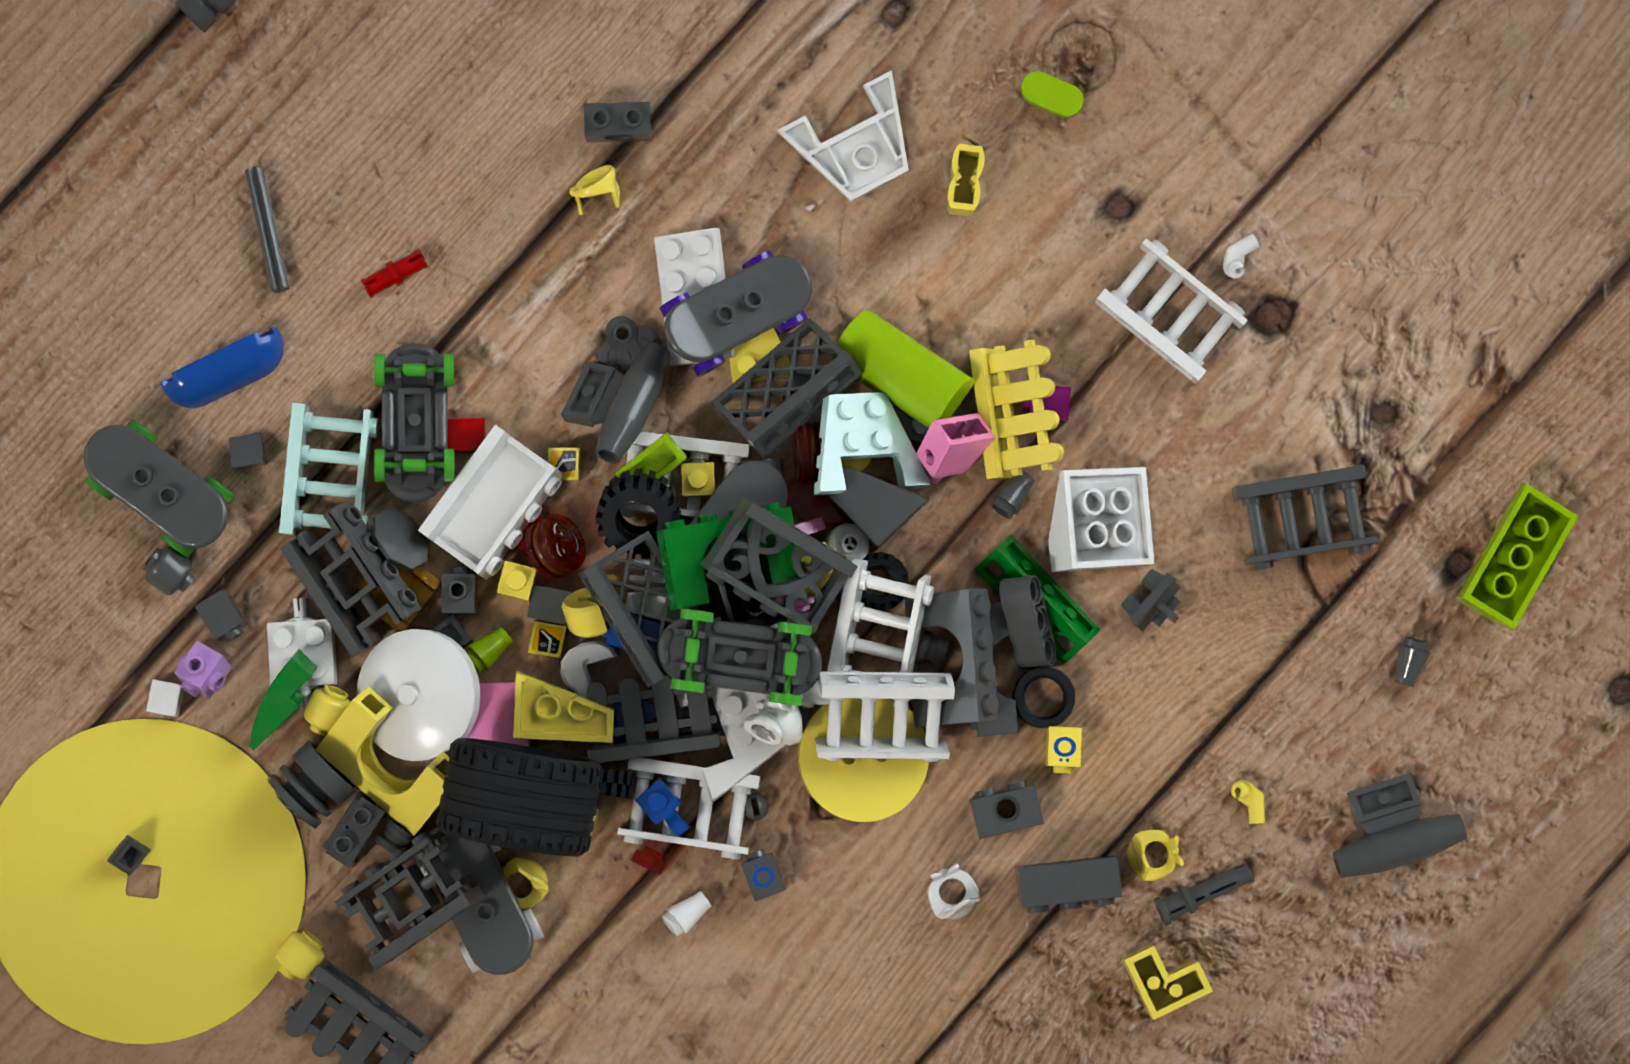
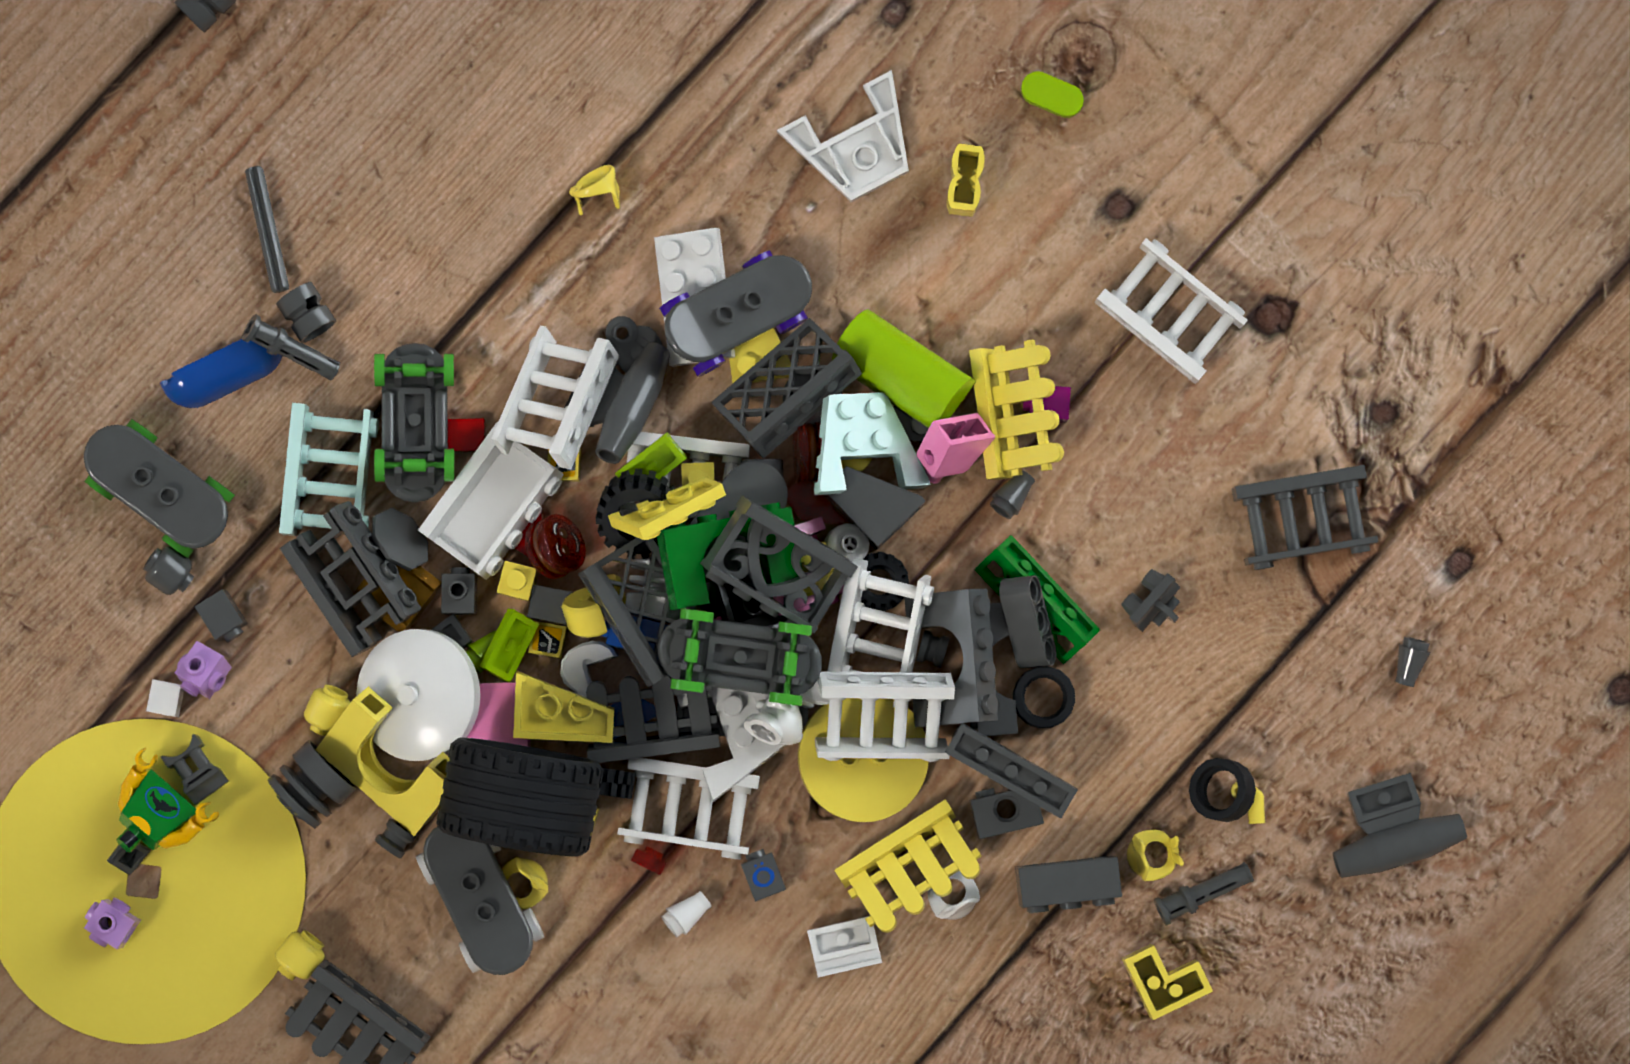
dark grey slope [229,432,267,470] -> none
green slope [249,649,318,751] -> none
white plate [267,598,337,710] -> none
dark grey window [323,792,388,868] -> none
dark grey fence [335,830,485,969] -> none
red pin [361,249,428,298] -> none
dark grey brick [584,102,652,143] -> none
blue plate [635,778,690,837] -> none
dark grey hinge [744,794,769,820] -> none
light yellow brick [1045,726,1082,774] -> none
white slope [1048,467,1155,572] -> none
white arm [1223,234,1260,279] -> none
lime brick [1457,483,1579,630] -> none
none -> lavender brick [84,897,141,949]
none -> torso [116,748,219,853]
none -> dark grey piece [161,734,229,805]
none -> dark grey pin [242,314,340,381]
none -> dark grey wheel [276,282,336,343]
none -> lime plate [479,608,539,682]
none -> white fence [491,325,619,470]
none -> light yellow wing [608,477,726,540]
none -> white plate [807,916,882,978]
none -> light yellow fence [834,799,981,933]
none -> dark grey fence [945,723,1078,818]
none -> black tyre [1189,758,1256,822]

